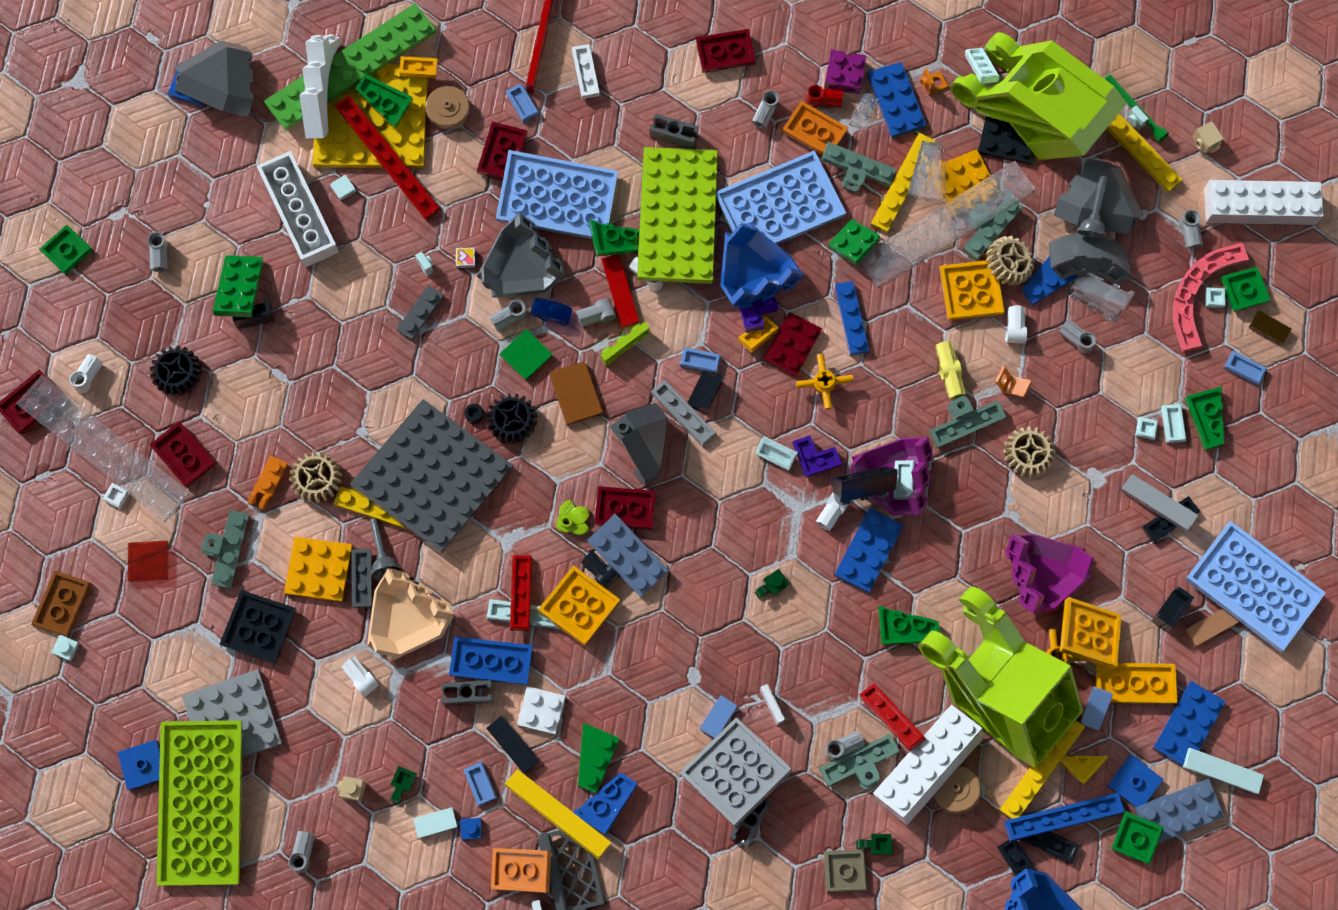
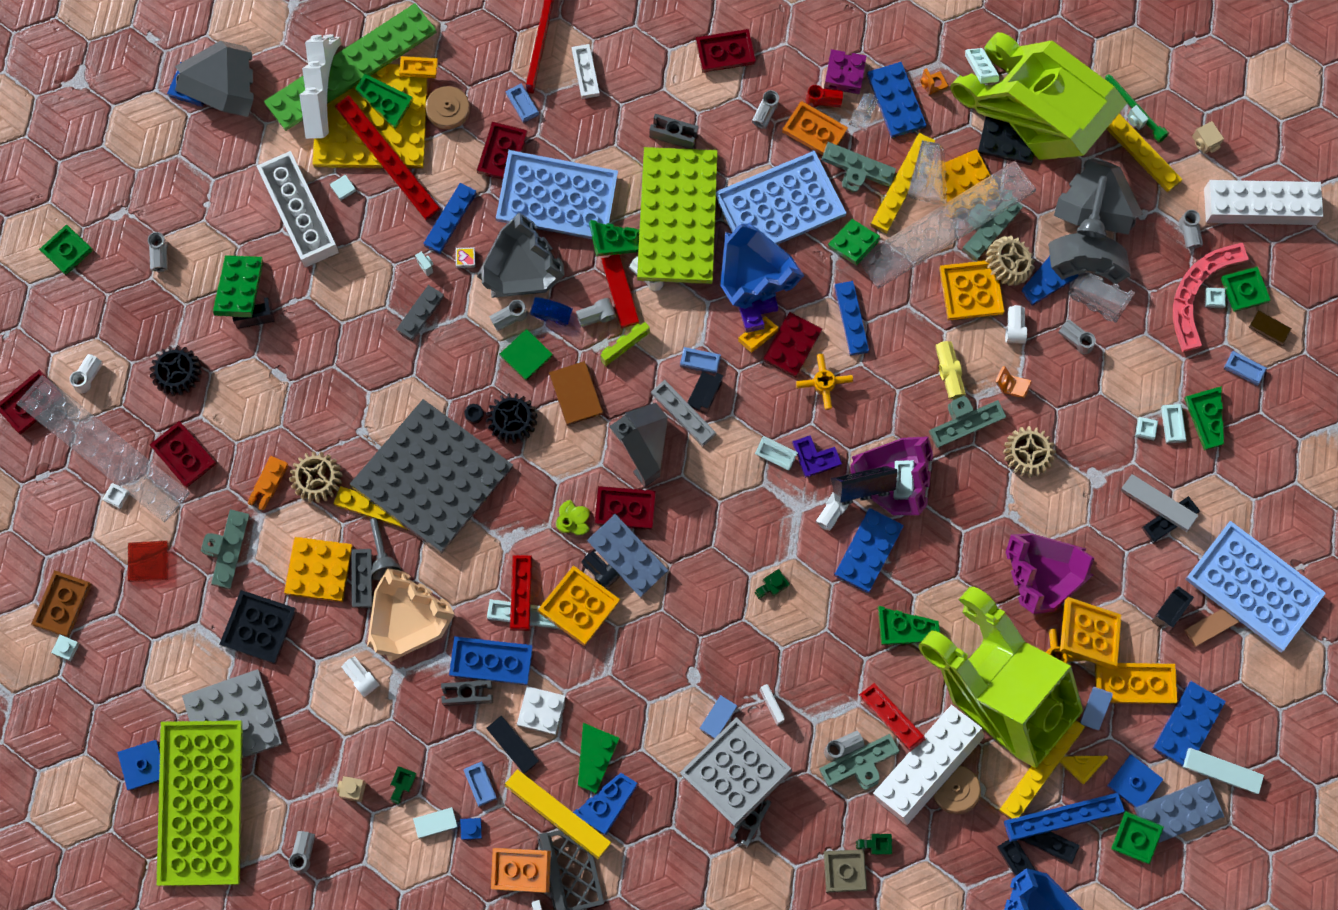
none -> blue plate [423,183,477,254]

